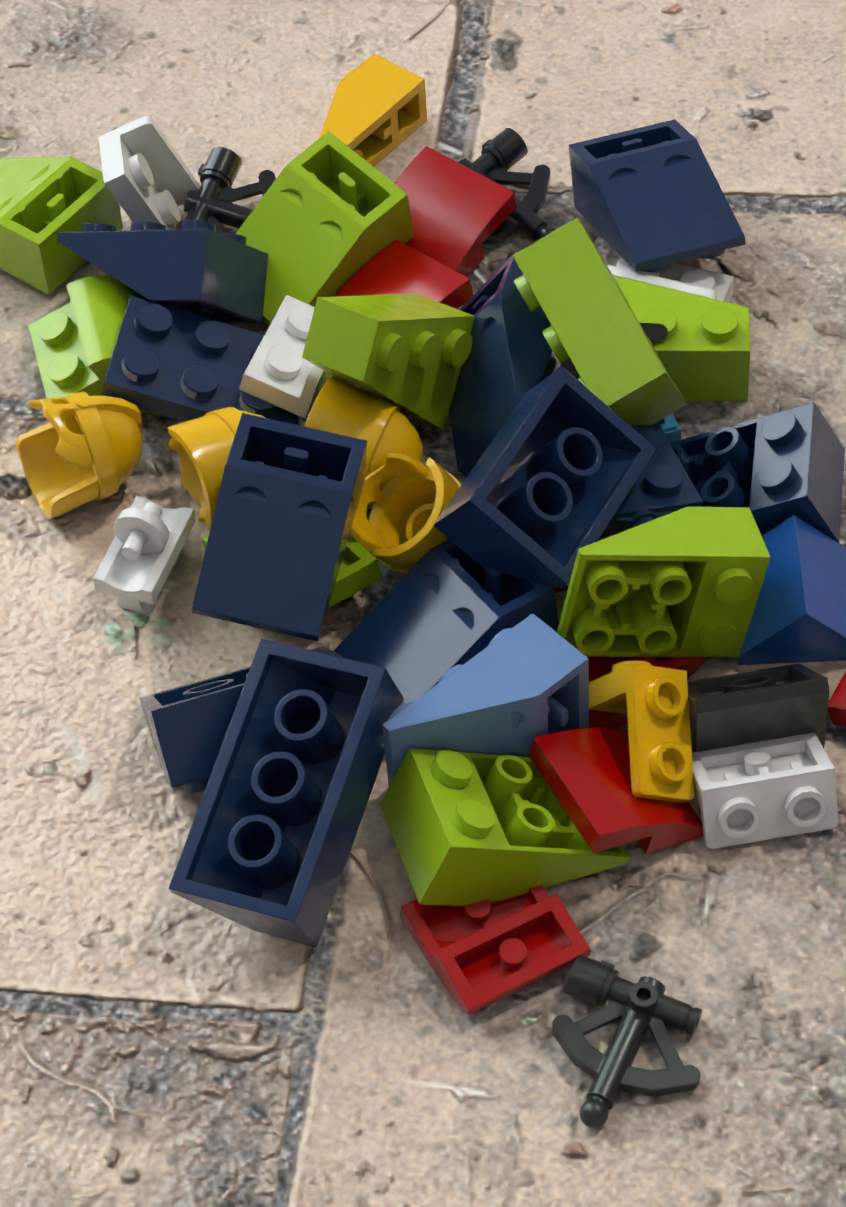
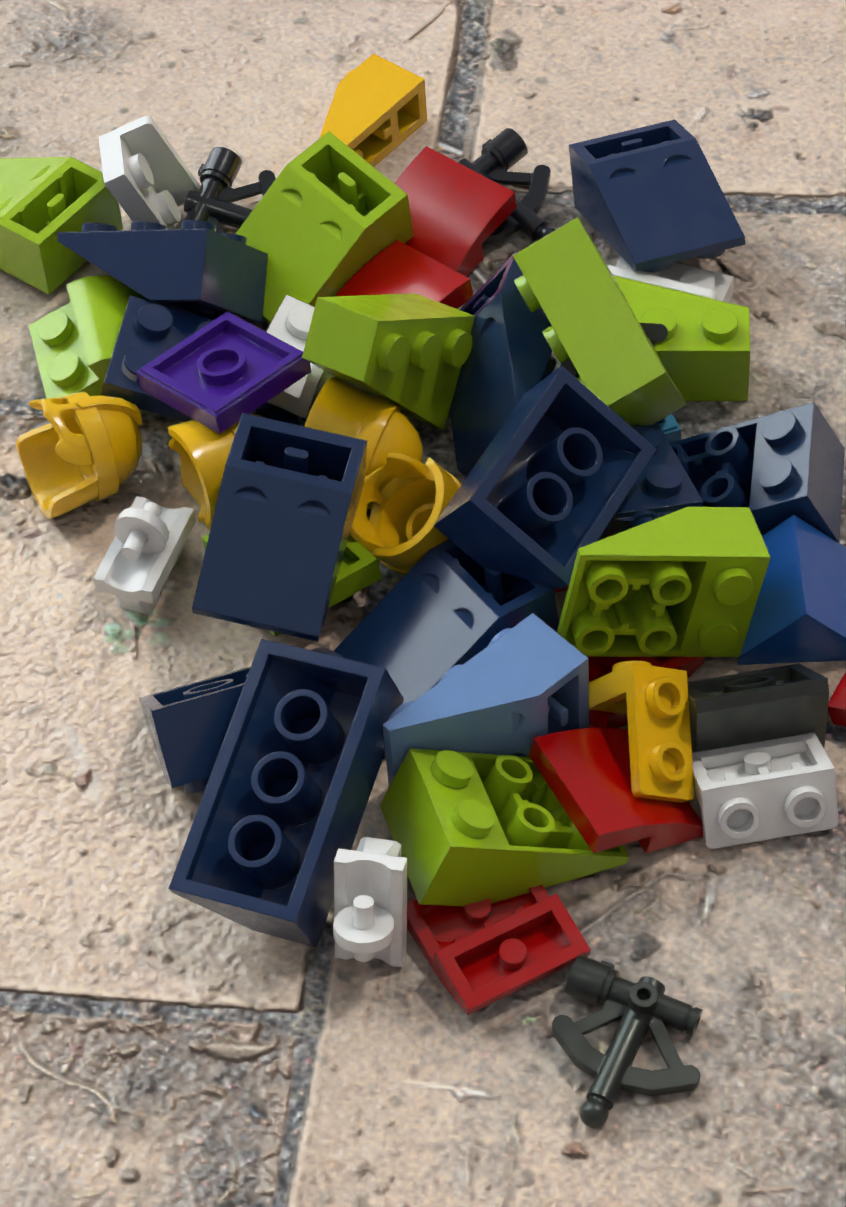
none -> dark purple plate [136,312,312,434]
none -> white hips [333,837,407,968]

